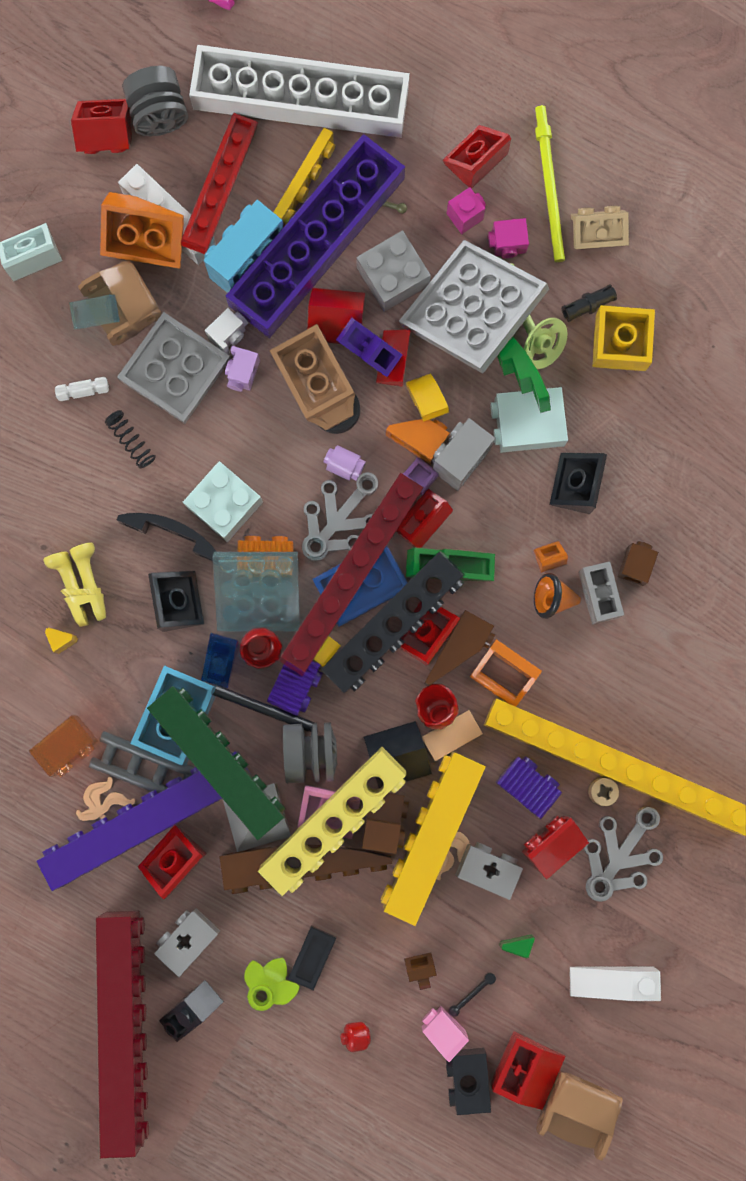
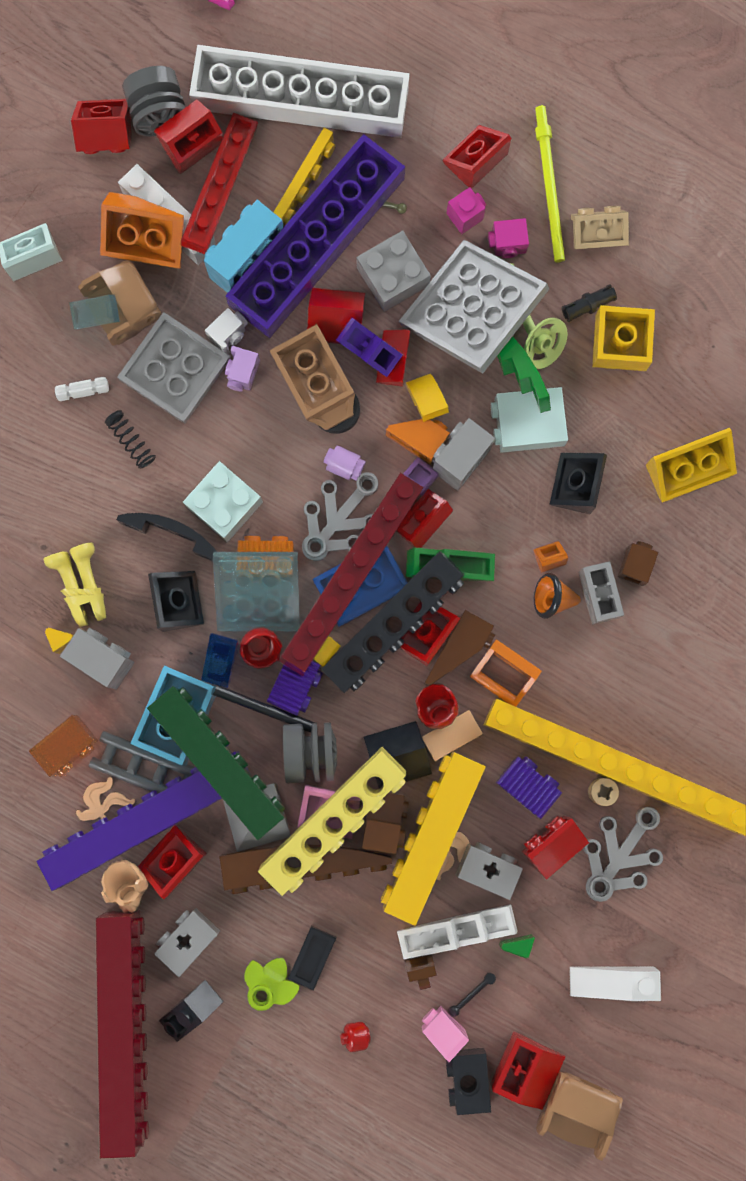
none -> light grey brick [60,628,135,690]
none -> light nougat hair [101,860,148,913]
none -> red slope [154,99,222,174]
none -> white slope [397,904,518,959]
none -> yellow slope [646,428,737,503]

